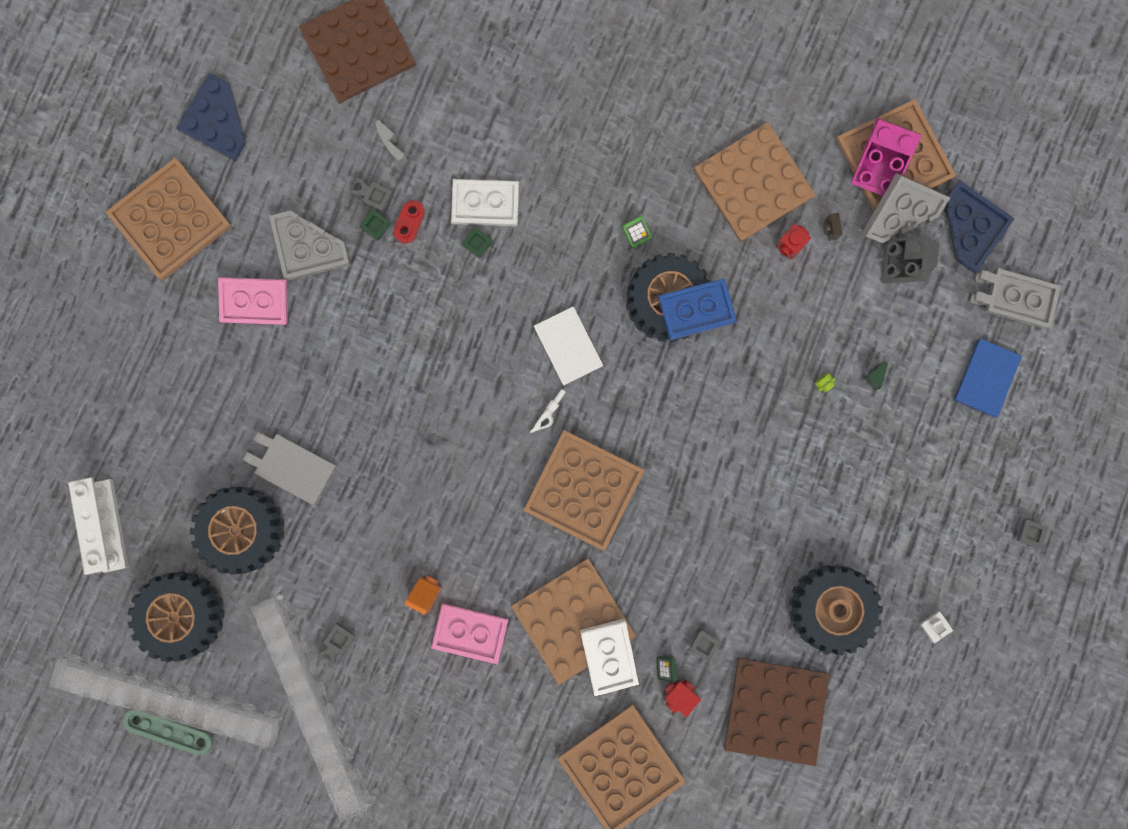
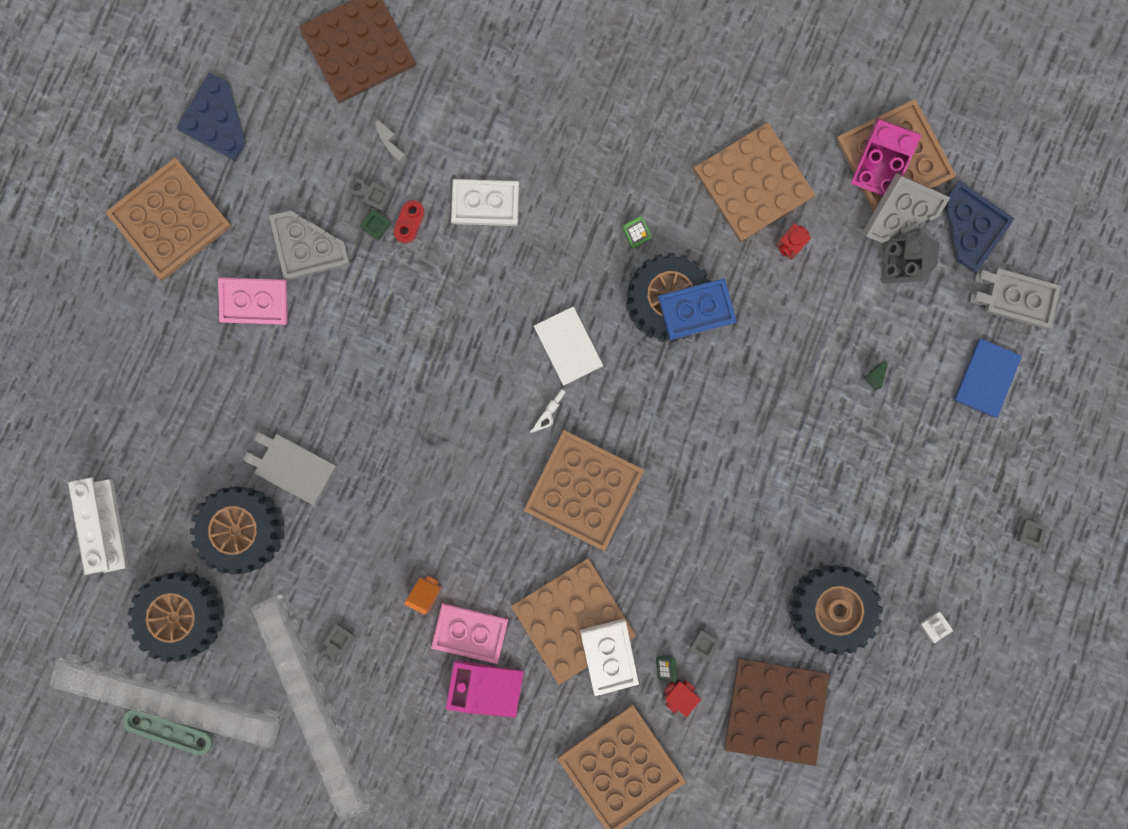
dark green plate [462,227,493,259] -> none
lime plate [814,372,836,393] -> none
dark brown plate [823,213,842,241] -> none
none -> dark pink slope [446,659,524,717]

